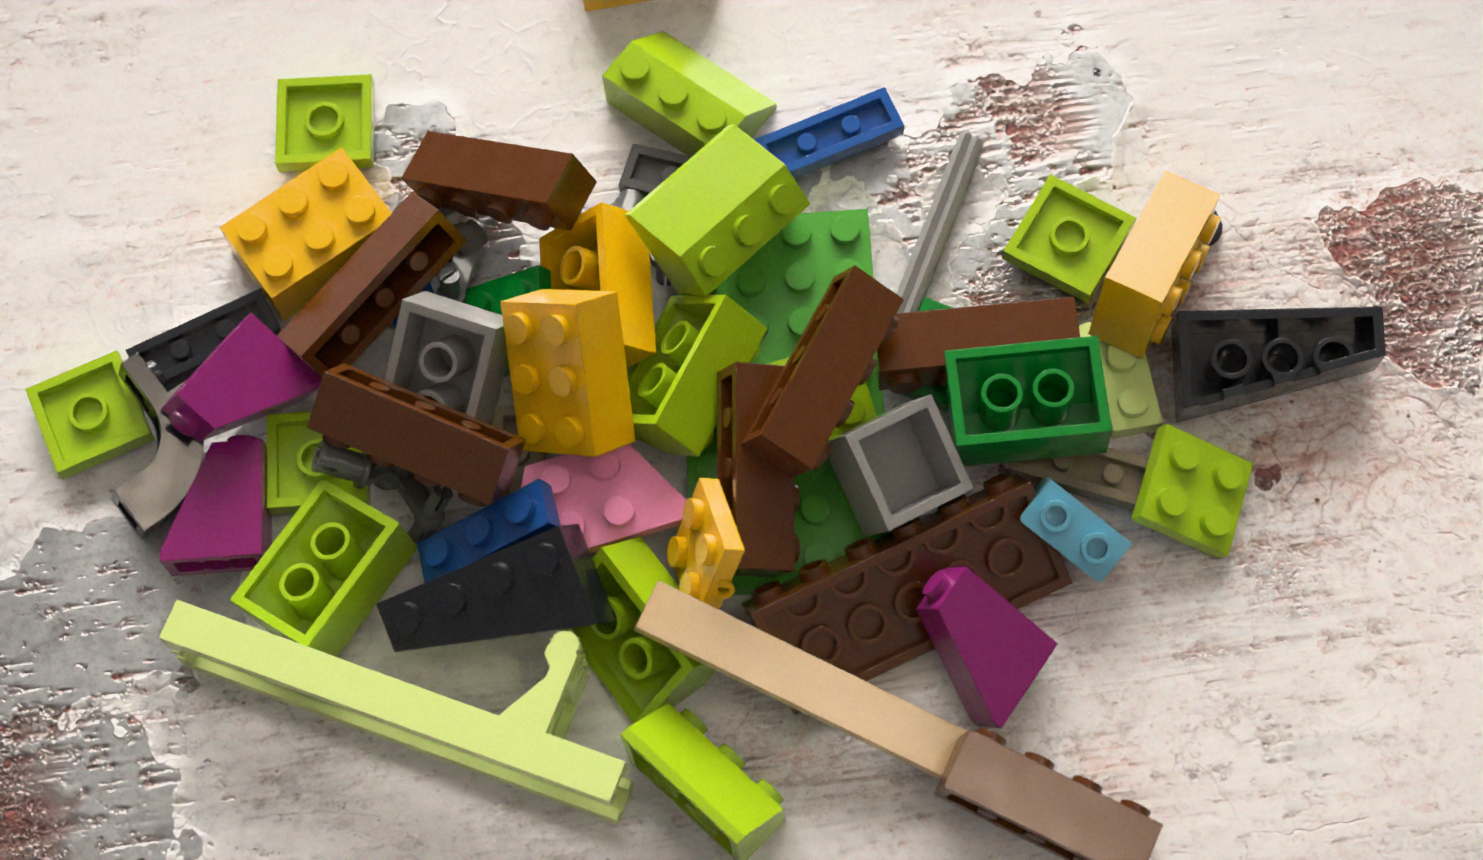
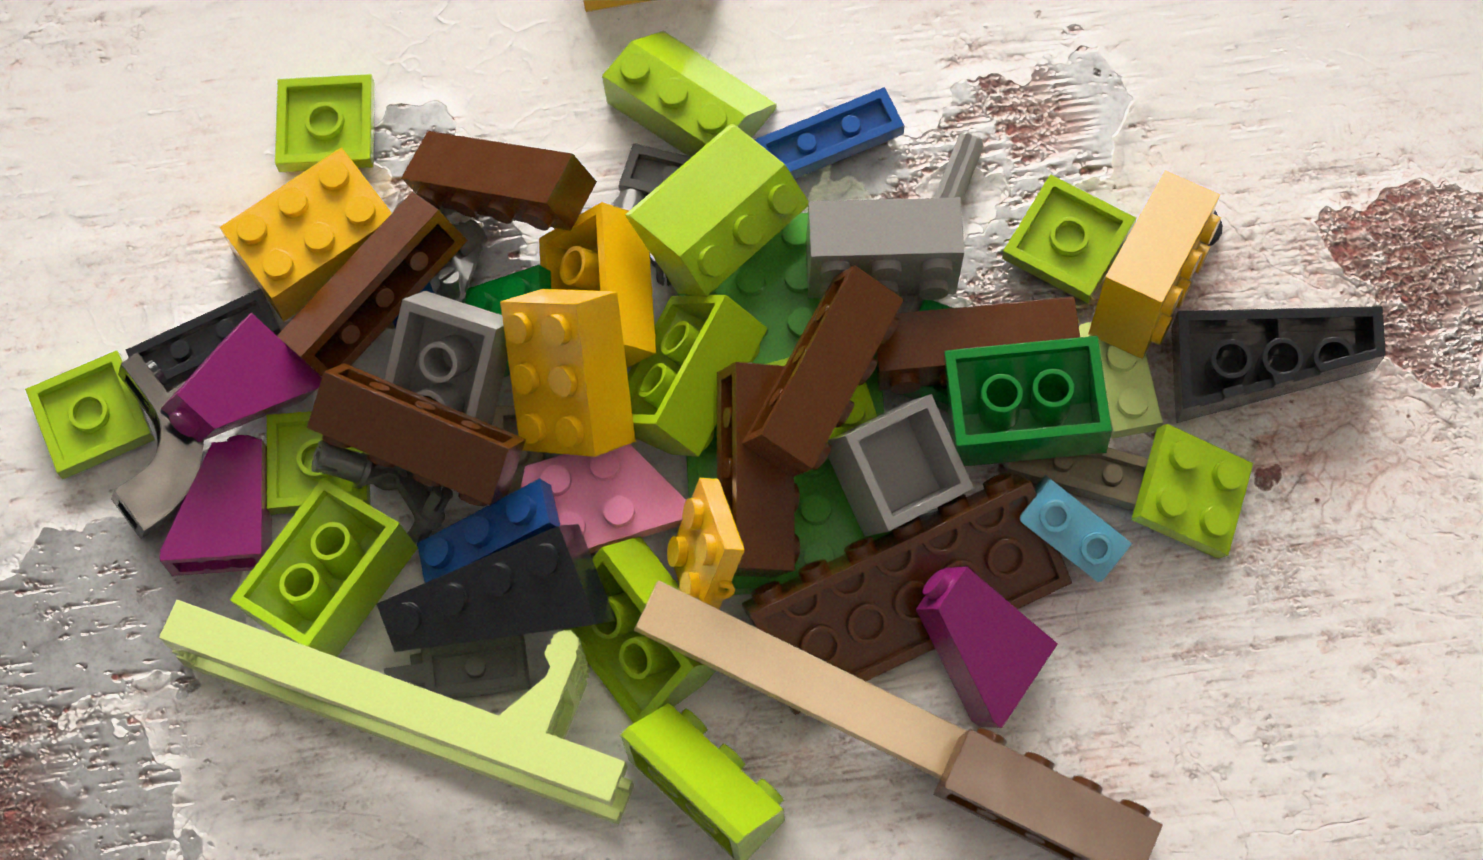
none -> dark grey hinge [384,635,531,699]
none -> light grey brick [806,197,964,300]

